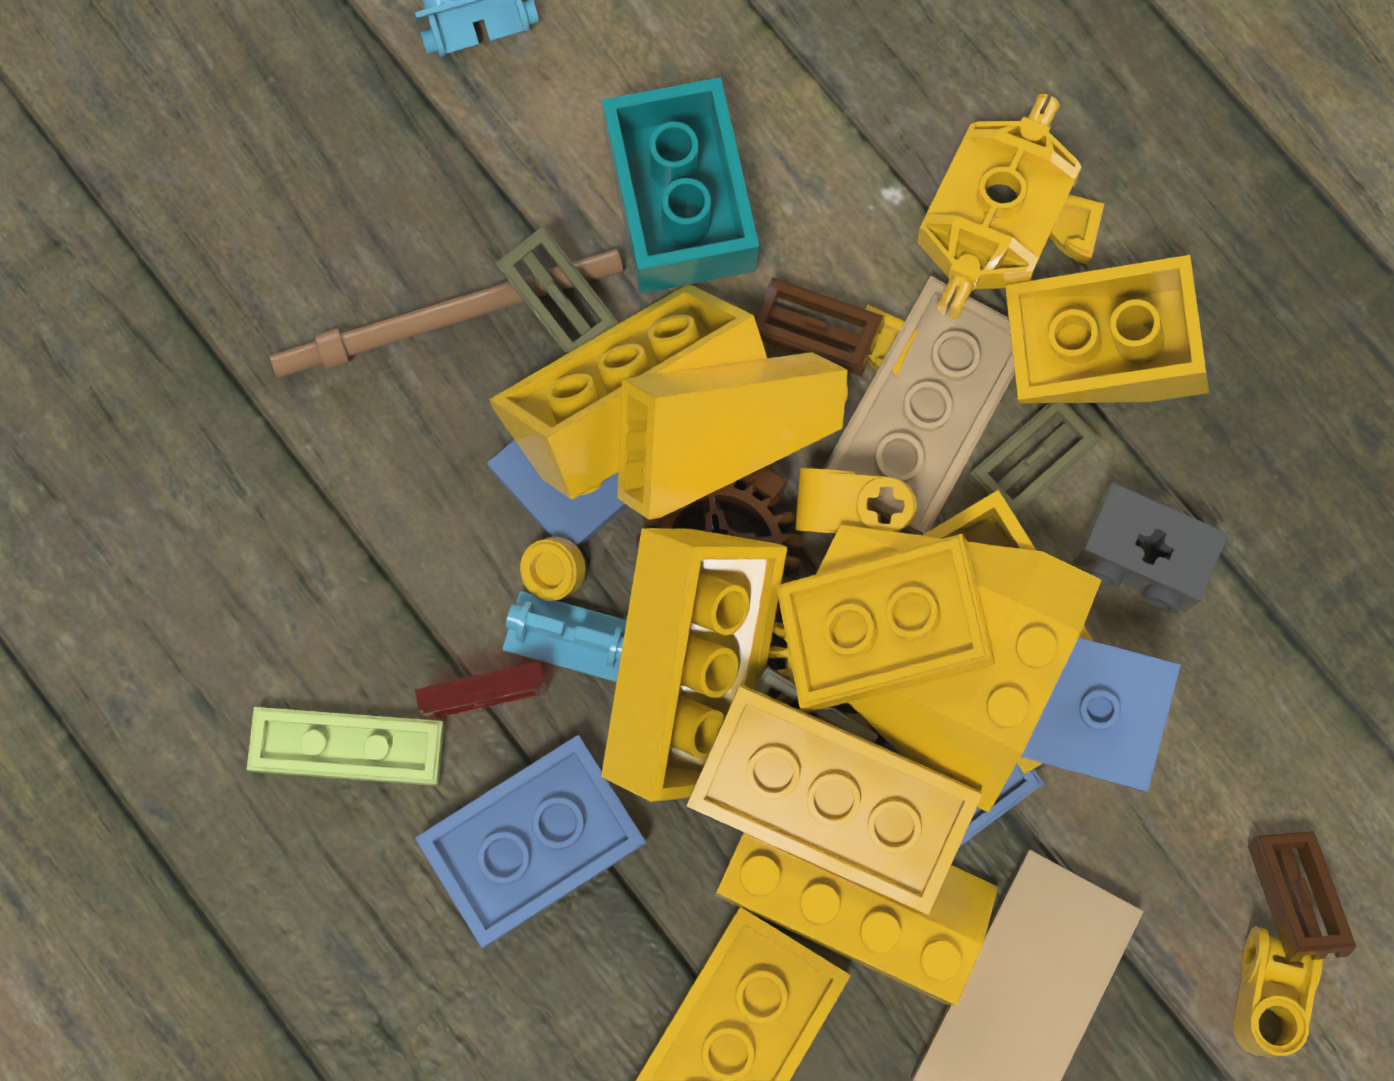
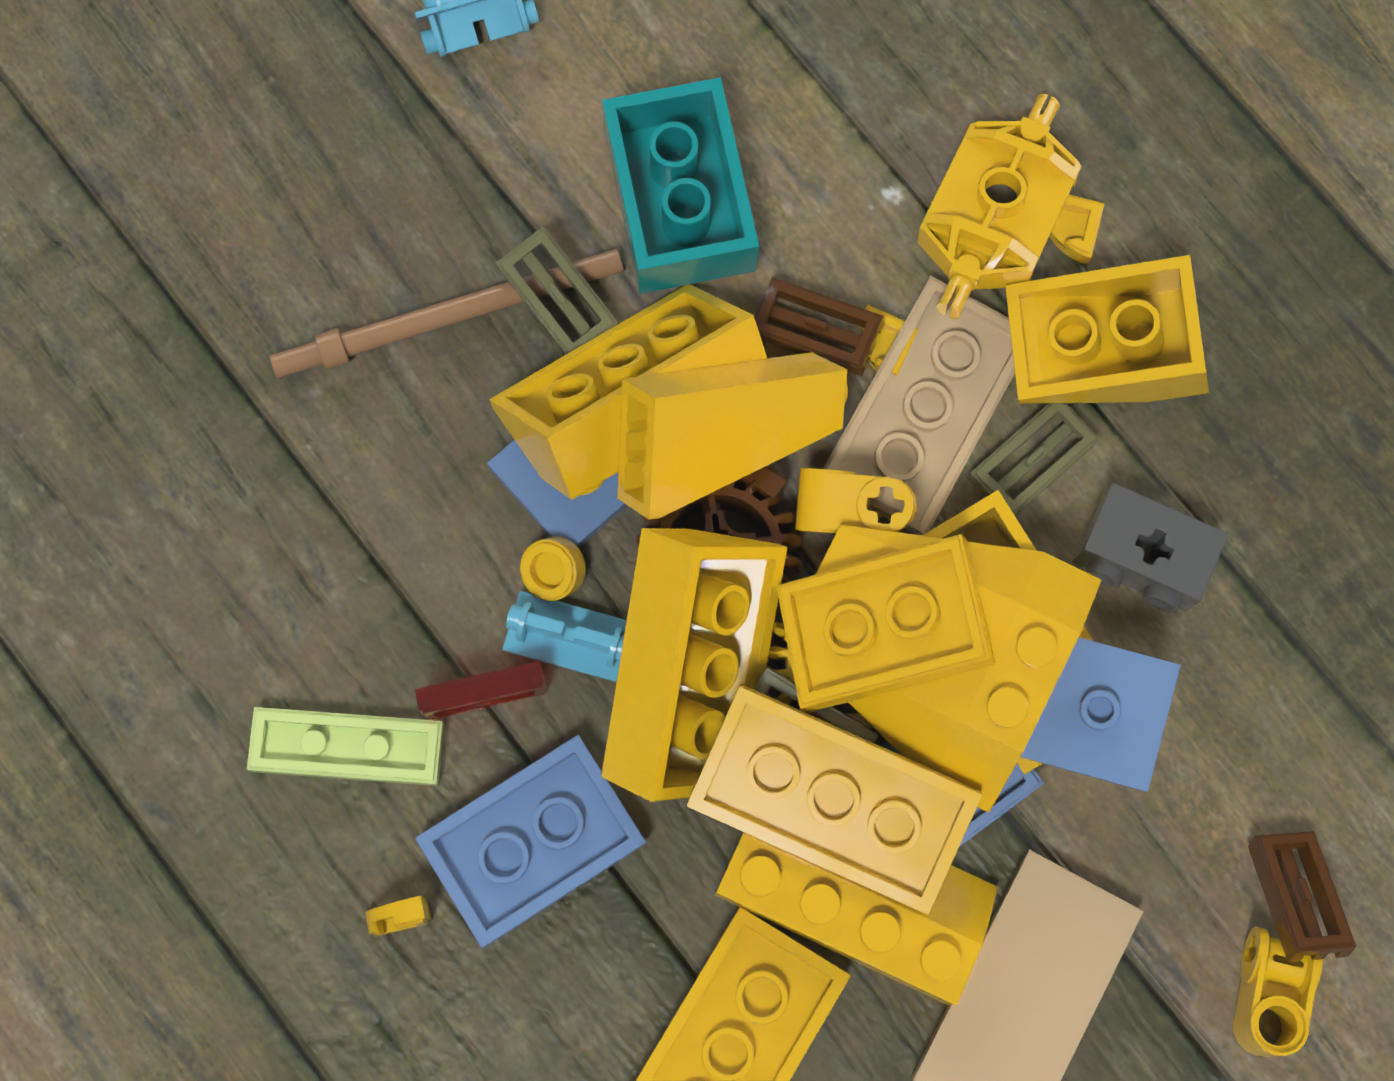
none -> yellow tile [365,896,432,937]

